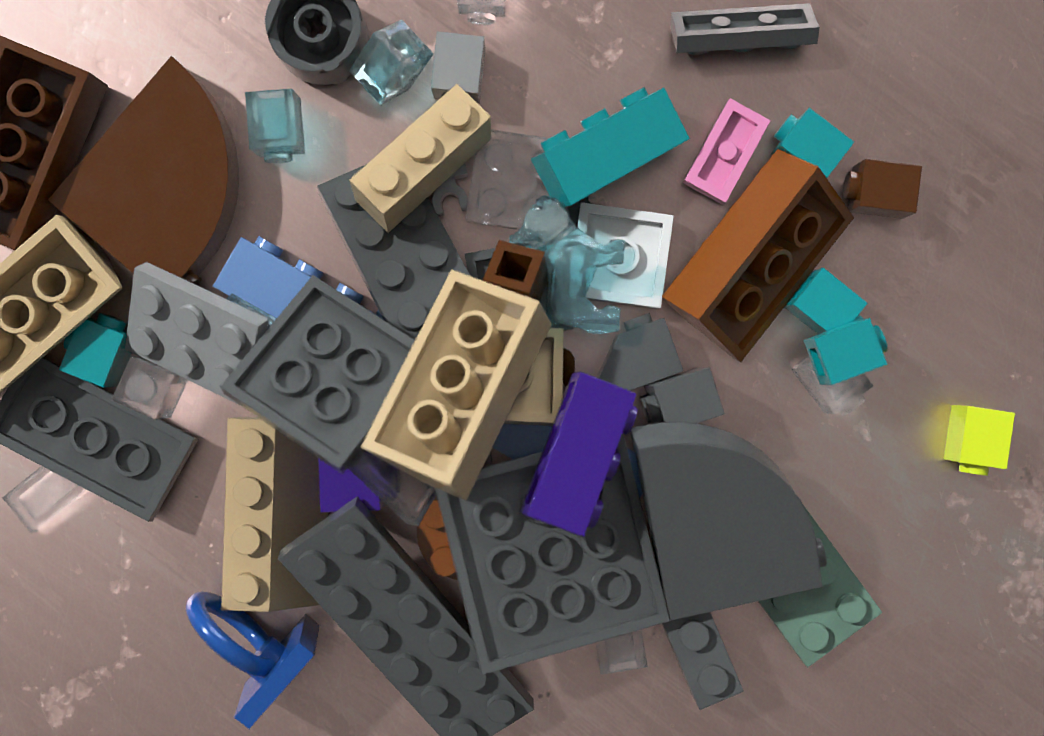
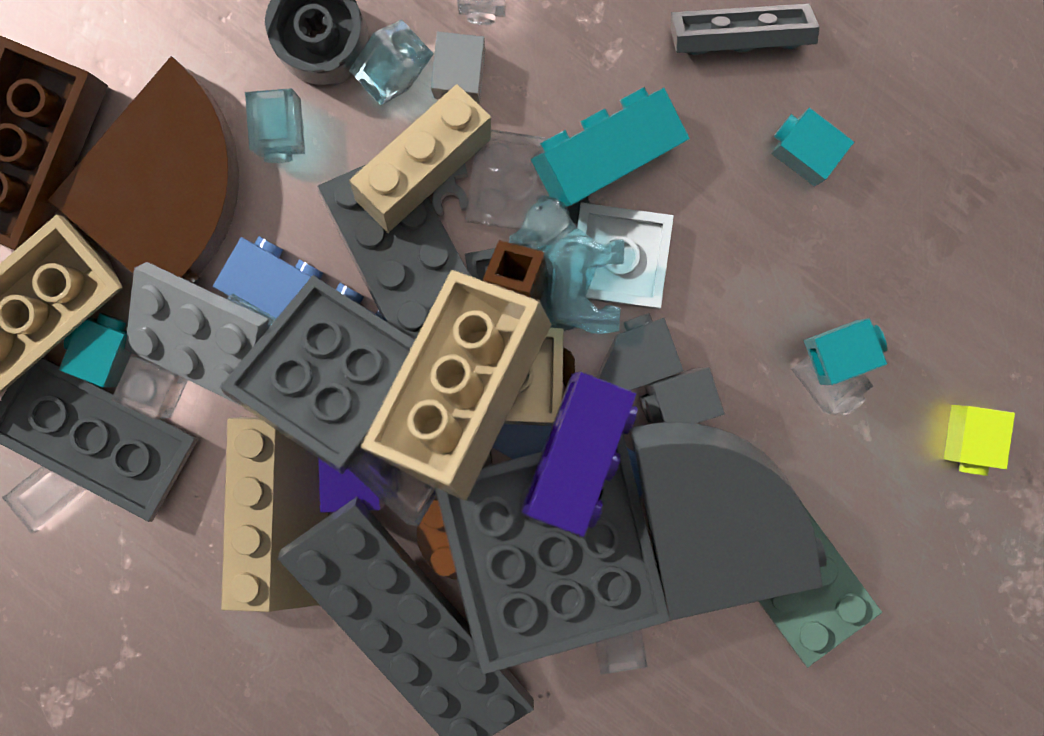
blue tile [186,591,320,729] -> none
dark orange slope [662,149,854,363] -> none
dark grey brick [662,612,744,710] -> none
bright pink plate [683,98,771,205] -> none
teal brick [784,267,868,334] -> none
reddish brown brick [843,159,922,219] -> none

